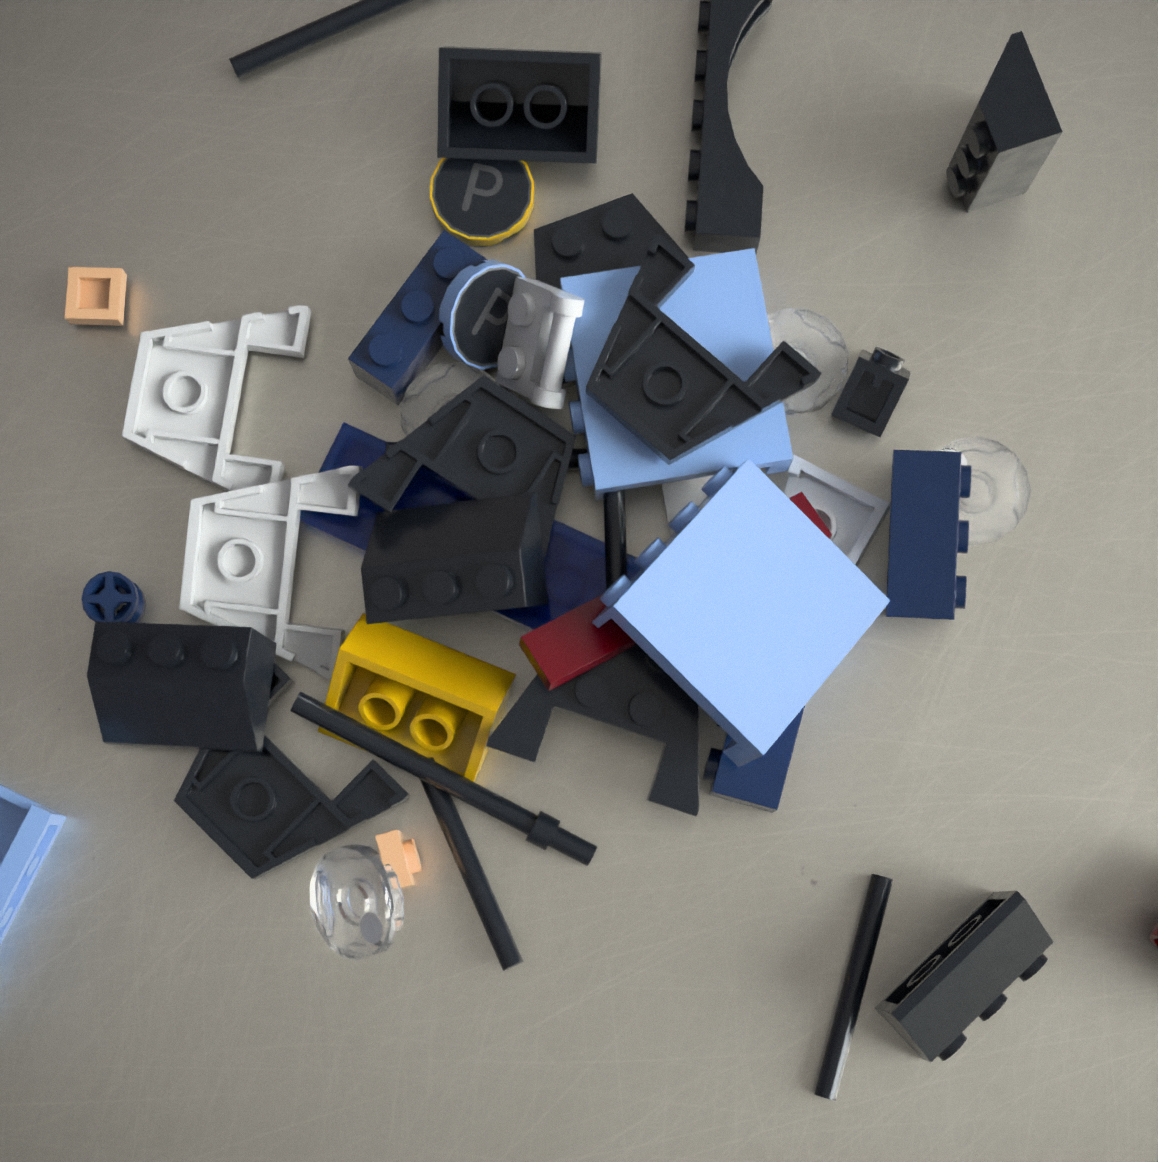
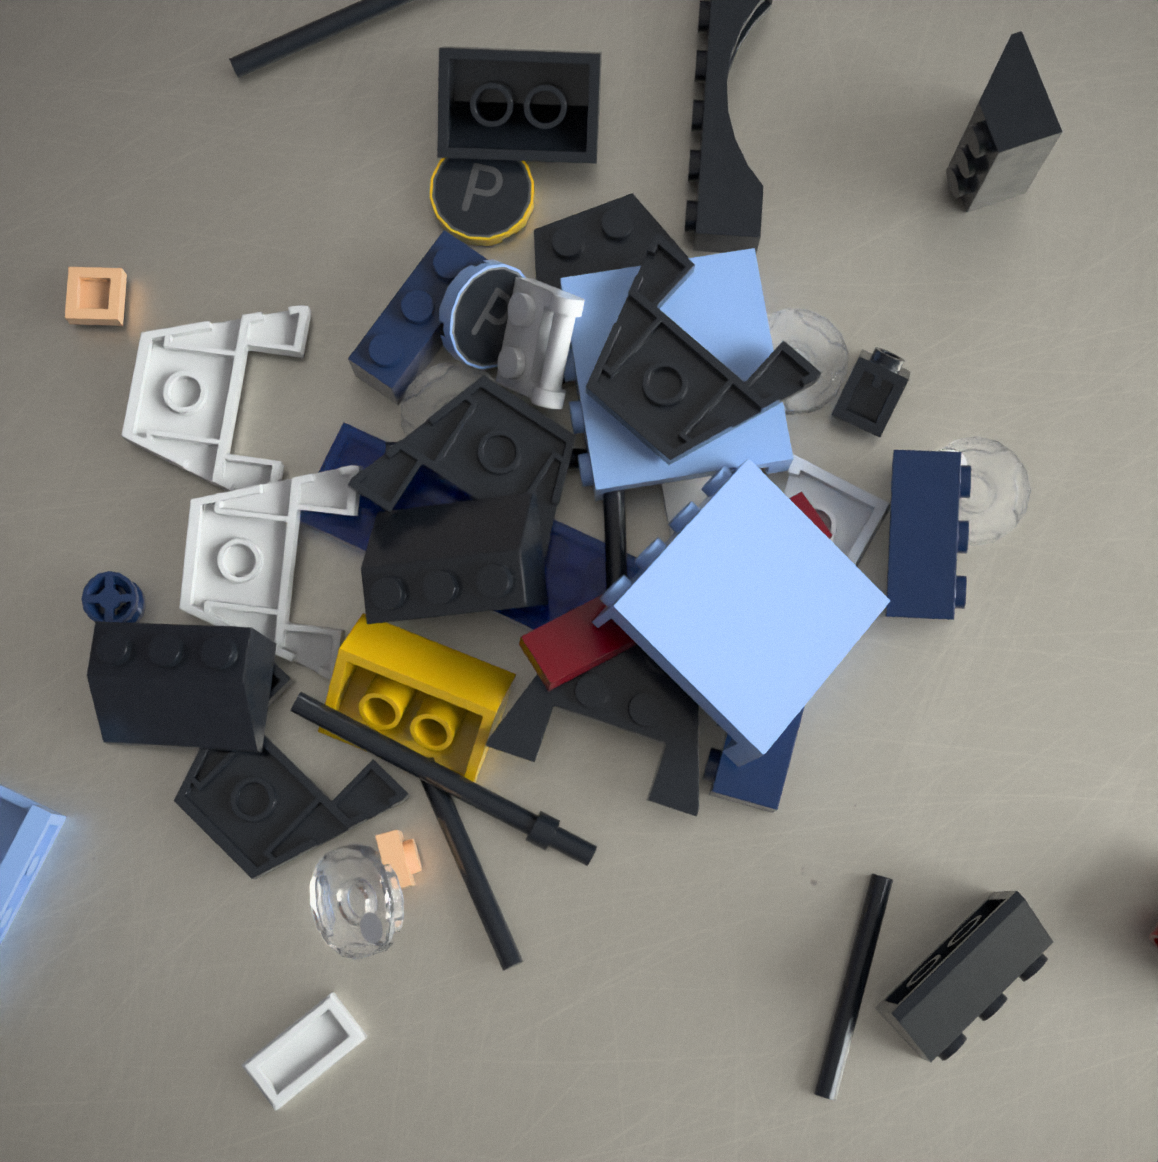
none -> white tile [241,992,368,1111]

